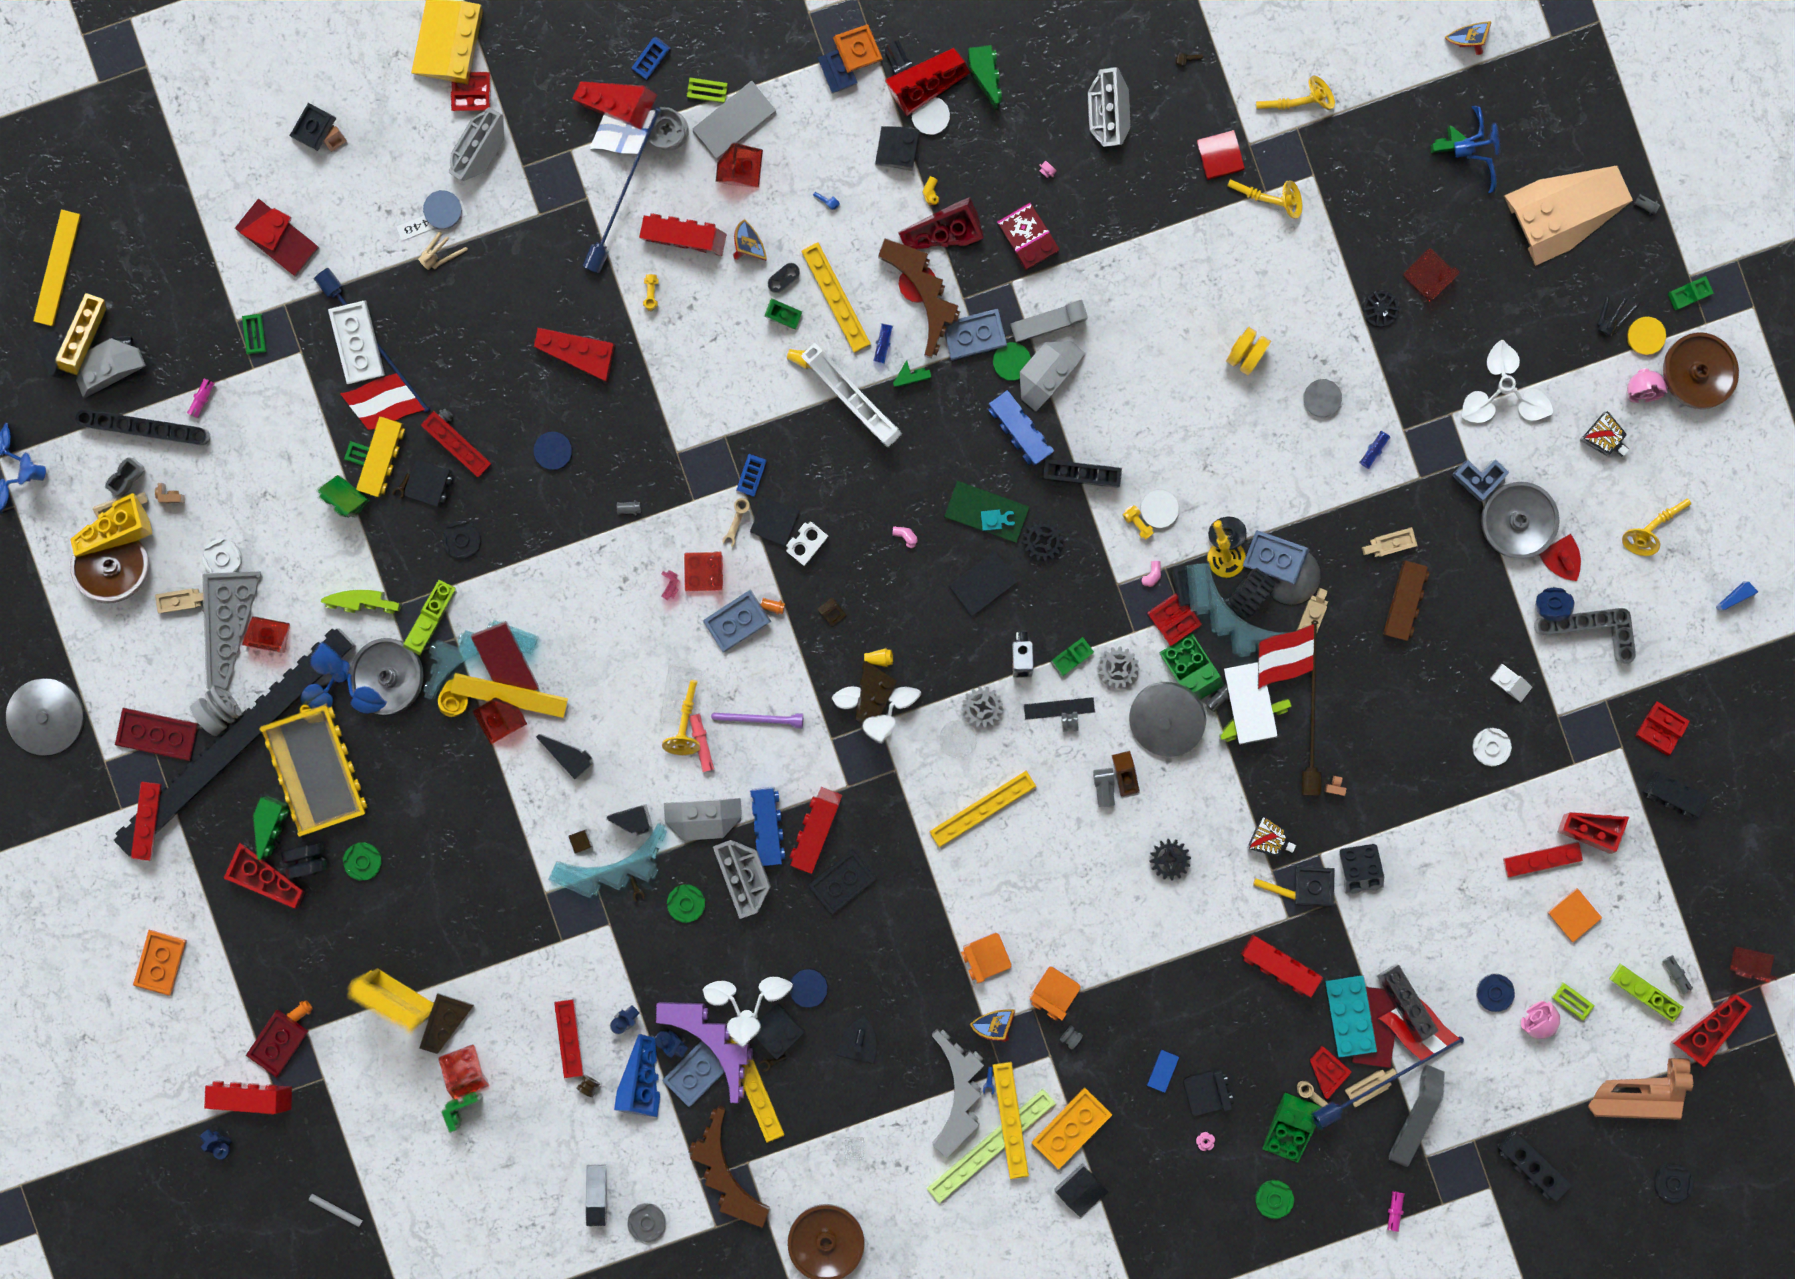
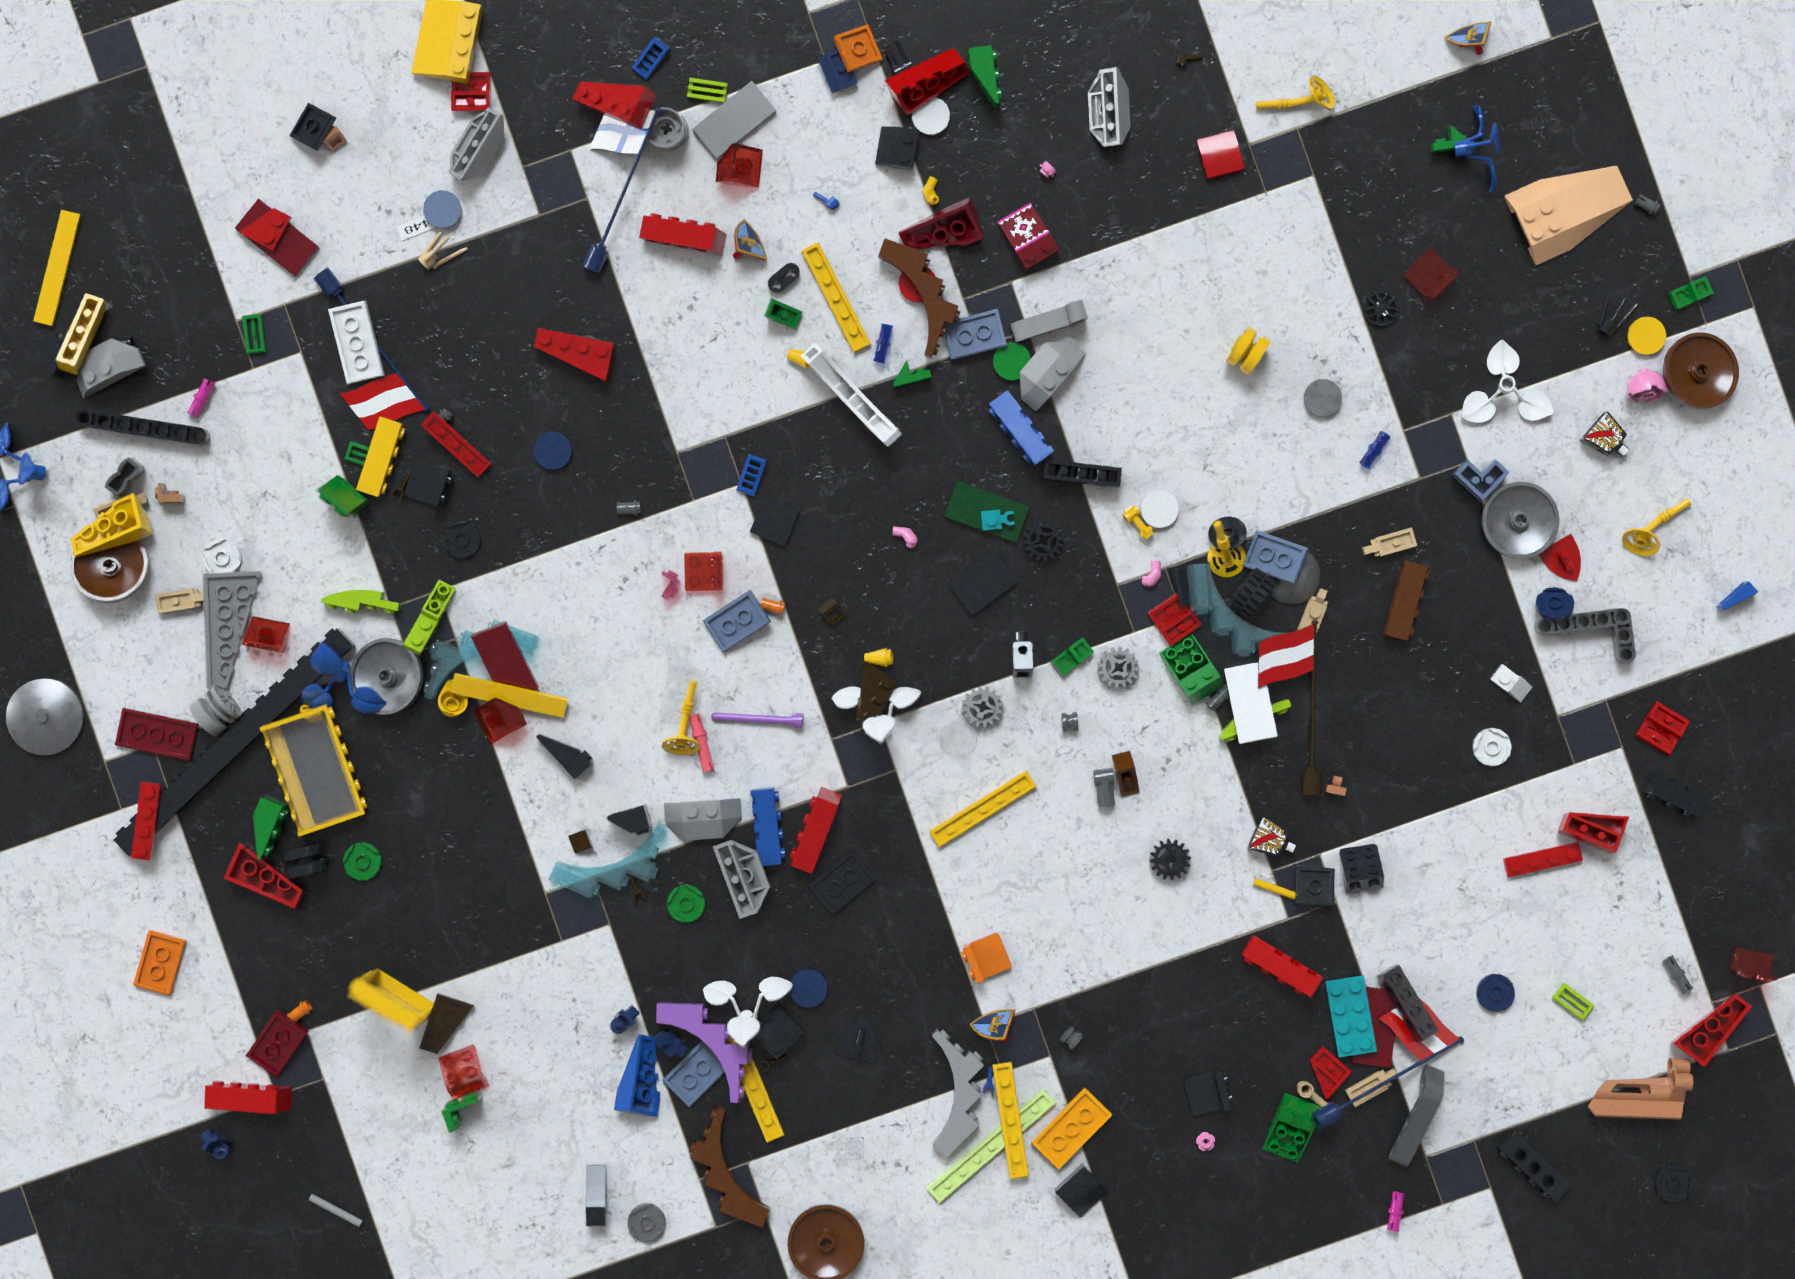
red plate [554,999,584,1078] -> none
dark brown wheel [576,1075,600,1098] -> none
yellow bar [643,274,659,311] -> none
tan brick [723,498,750,547] -> none
white brick [786,521,829,566] -> none
black sticker [1024,697,1095,720] -> none
orange bracket [1029,966,1081,1020] -> none
flat silver dish [1129,682,1206,757] -> none
blue tile [1147,1049,1179,1093] -> none
yellow dish [1227,179,1302,219] -> none
green tile [1255,1180,1294,1219] -> none
bright pink cylinder [1521,1001,1561,1039] -> none
orange tile [1547,888,1602,942] -> none
lime slope [1609,963,1684,1023] -> none

